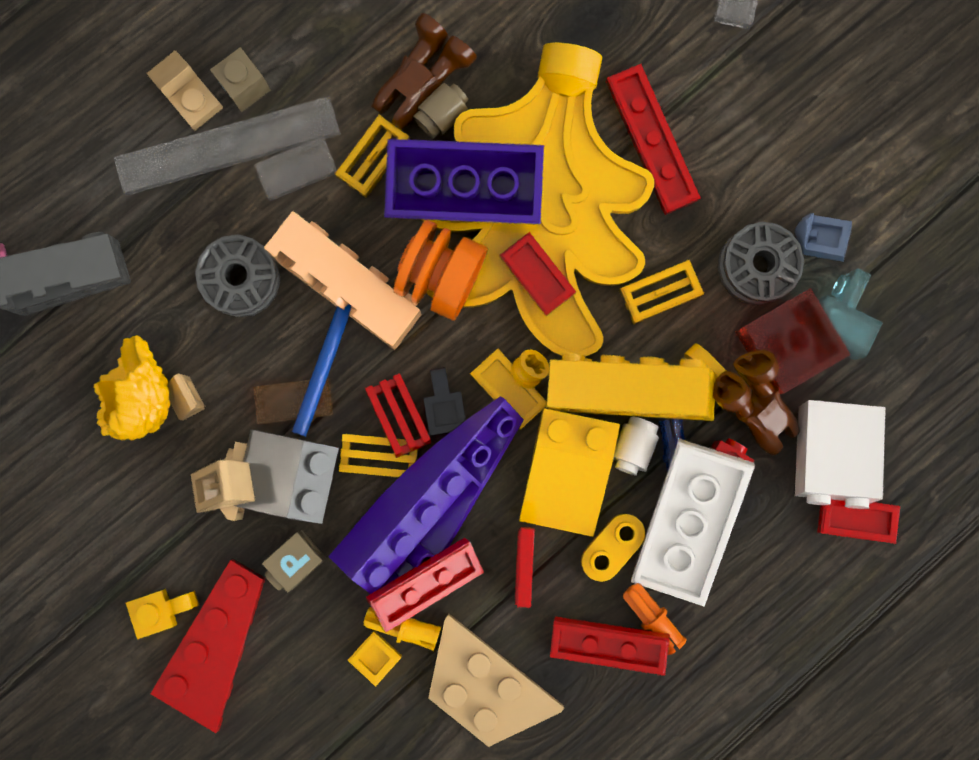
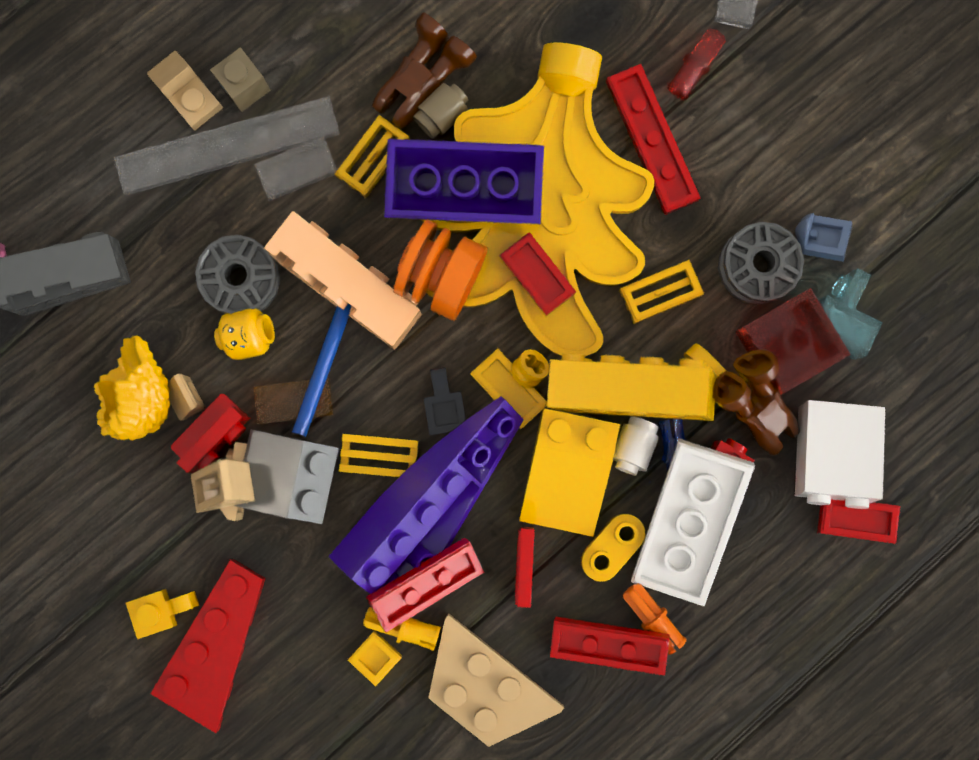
dark tan brick [262,530,327,592] -> none
red tile [365,373,431,458] -> none
none -> red bracket [171,394,251,473]
none -> yellow head [214,308,275,360]
none -> clear red axle [667,29,726,100]

